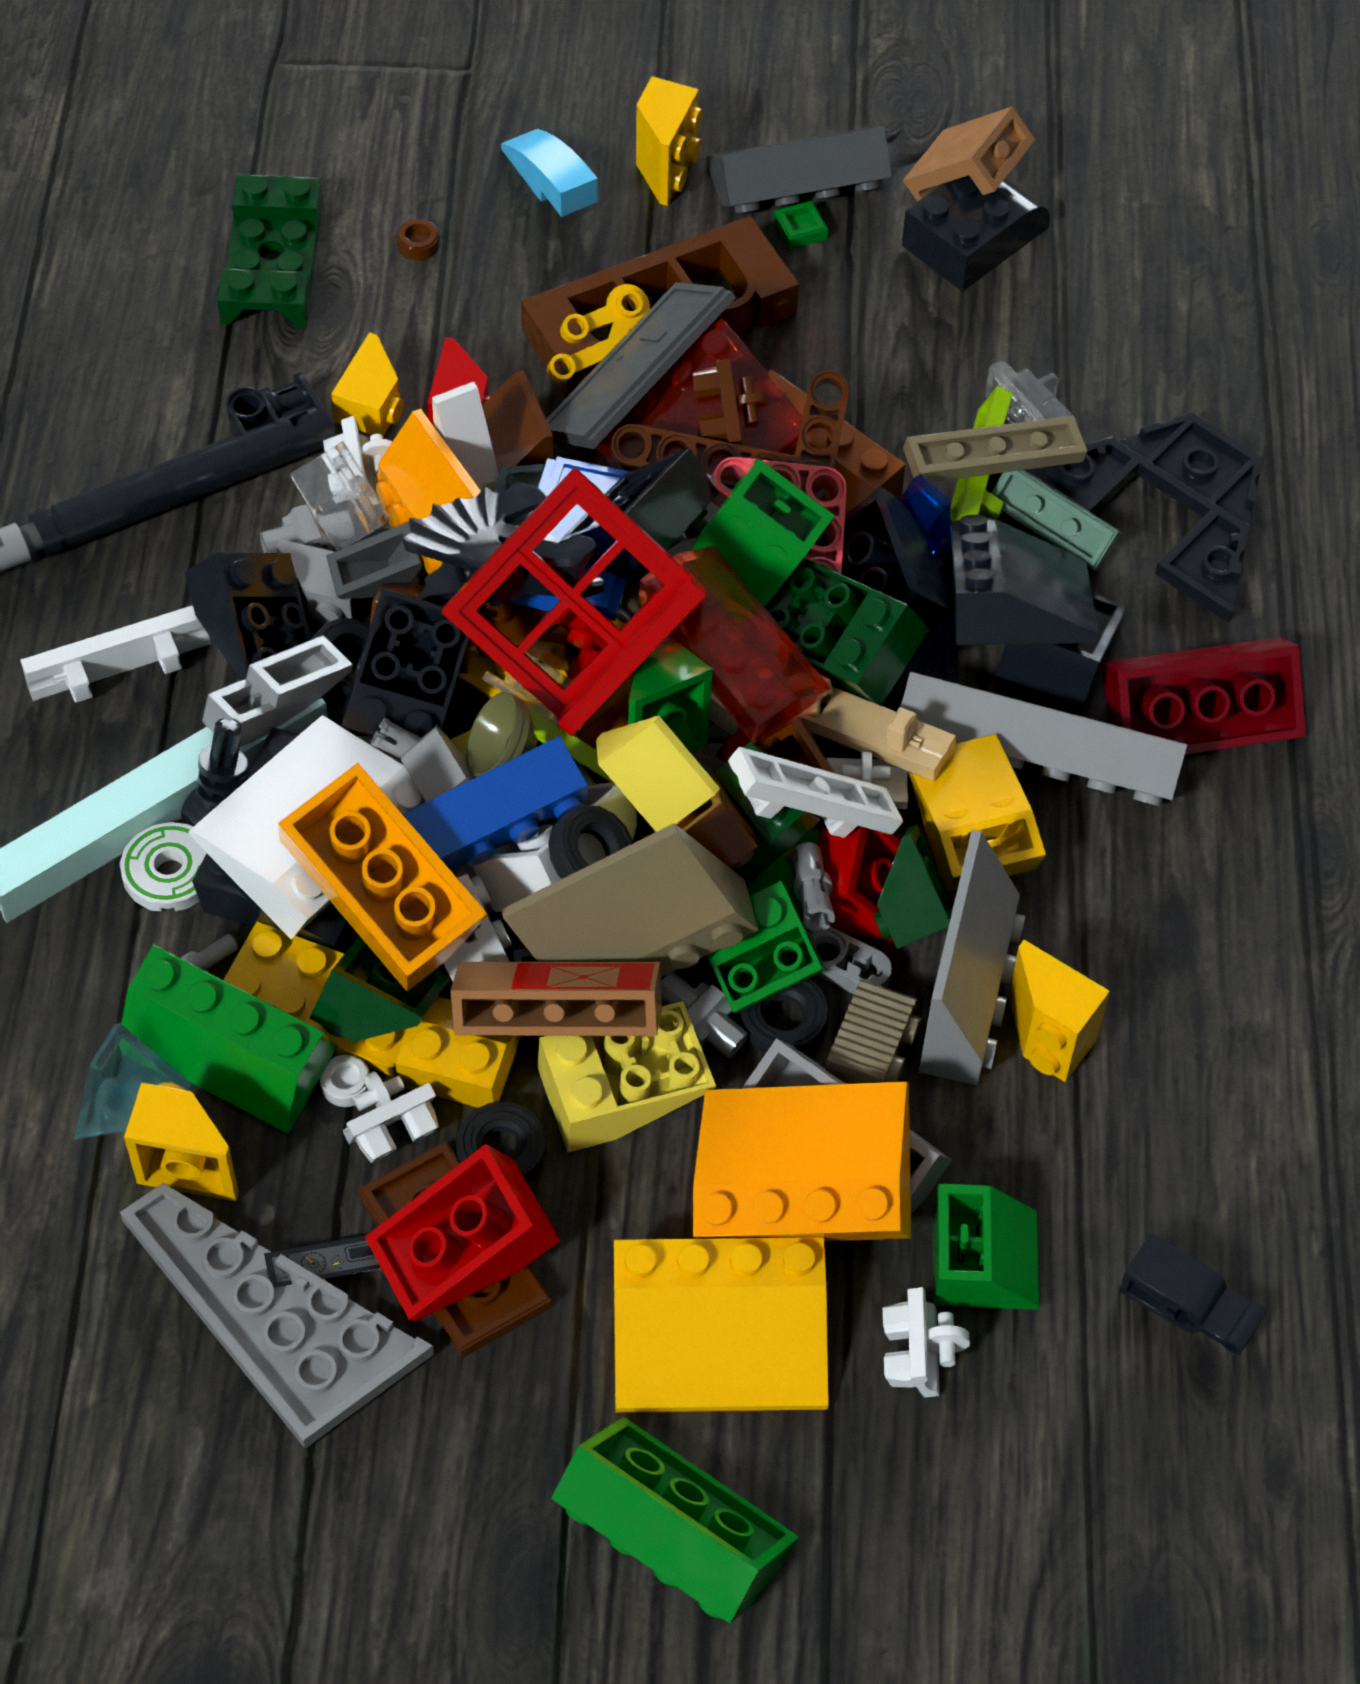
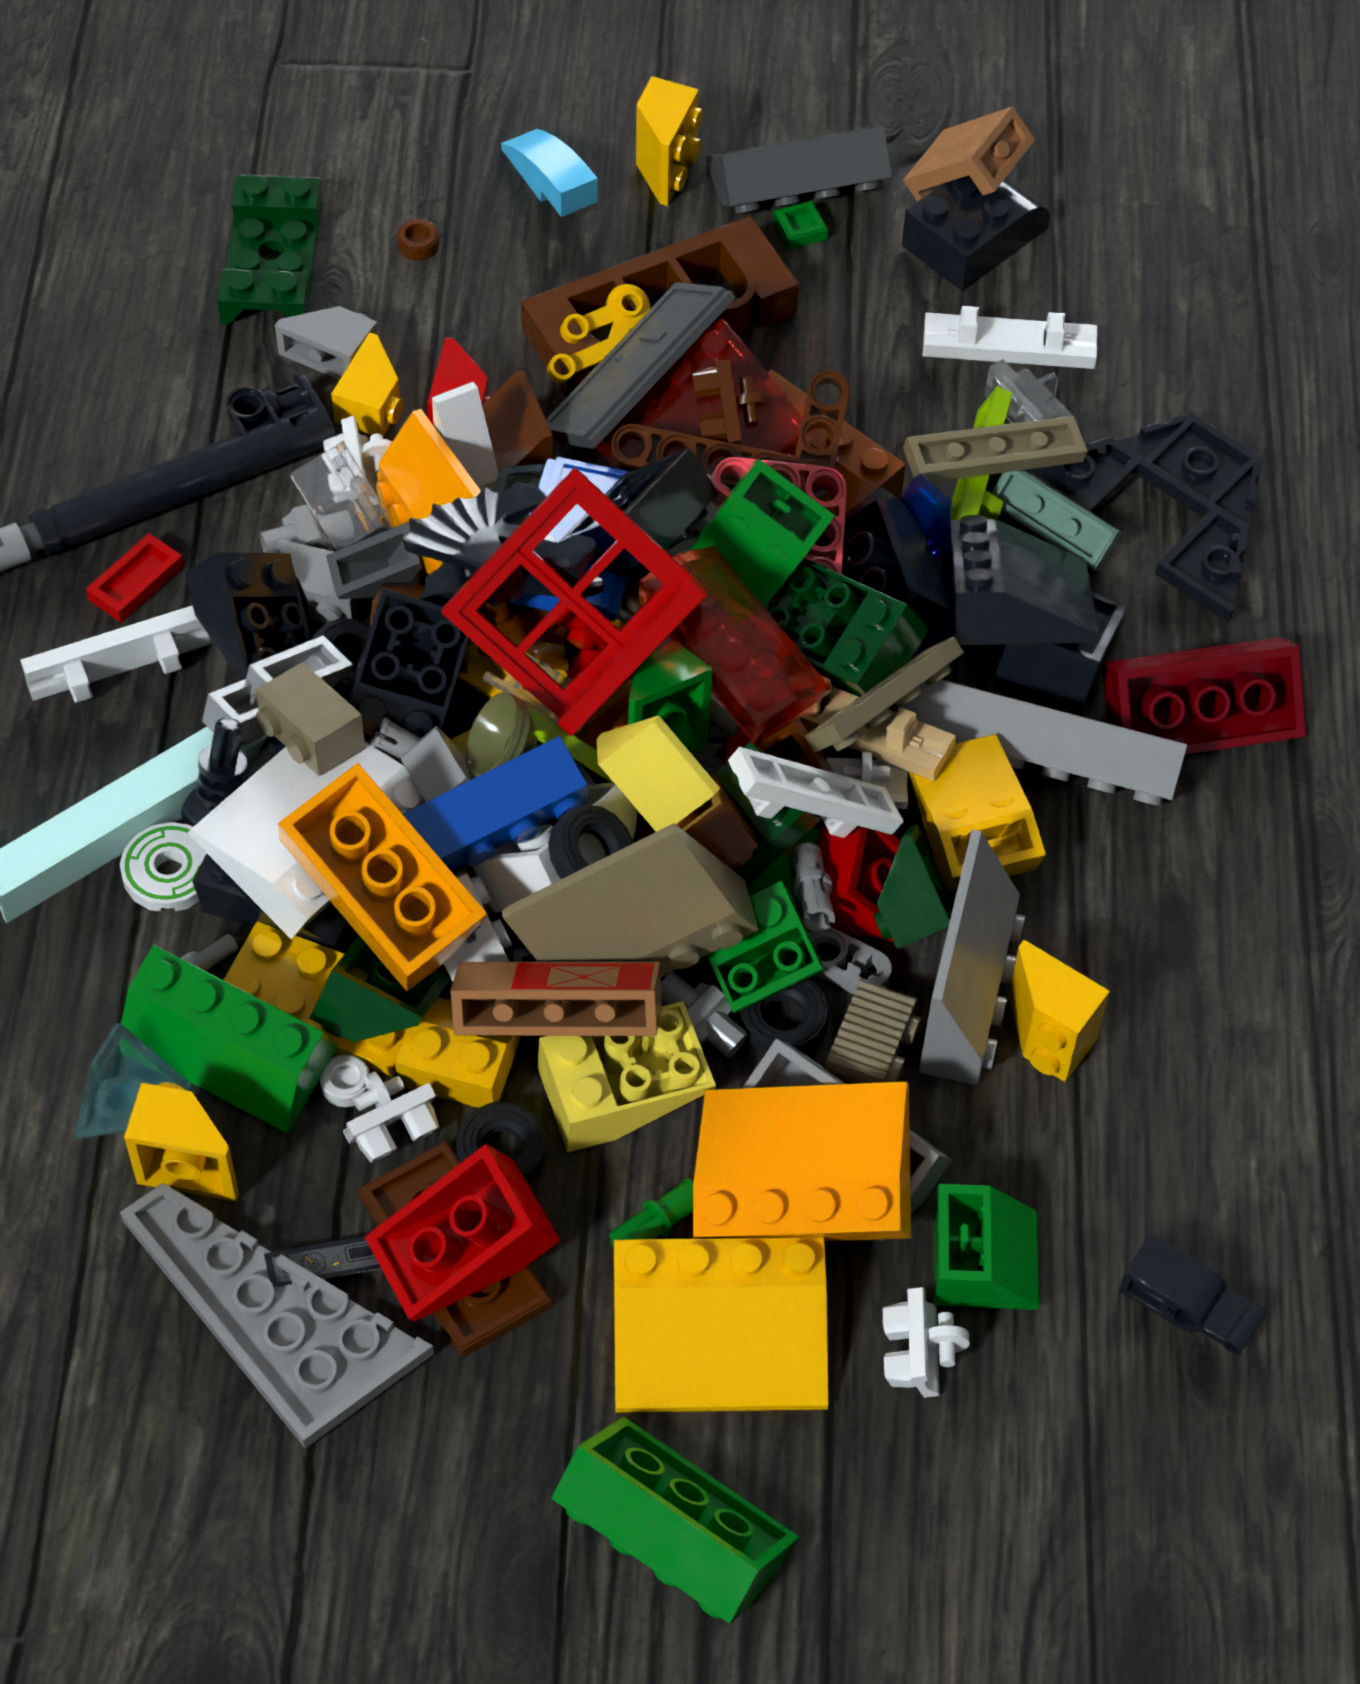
none -> red tile [86,533,184,623]
none -> dark tan piece [256,662,365,776]
none -> light grey slope [275,306,378,380]
none -> green axle [610,1178,694,1248]
none -> dark tan plate [804,637,964,753]
none -> white hinge [922,306,1097,369]

